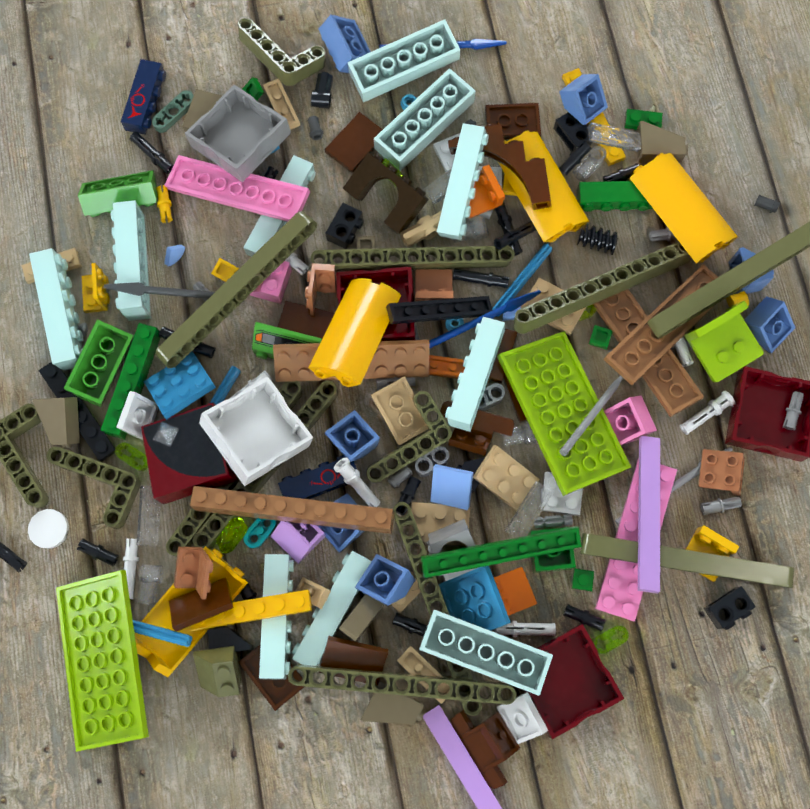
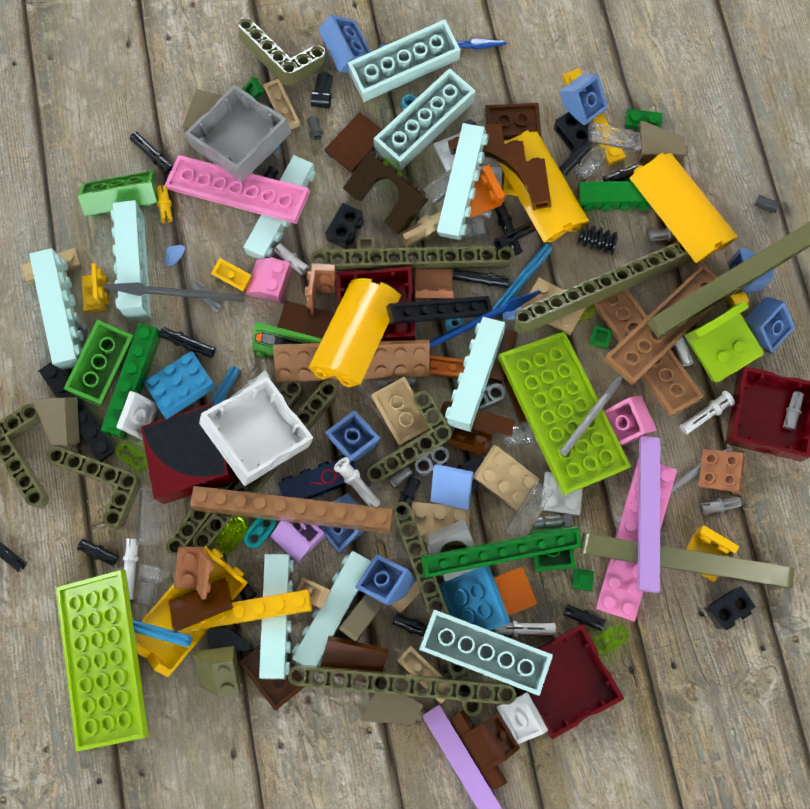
white tile [28,509,69,549] -> none
dark blue brick [121,59,166,135] -> none
sand green beam [152,90,194,133] -> none
clear slope [153,422,179,447] -> none
olive beam [156,211,317,368] -> none

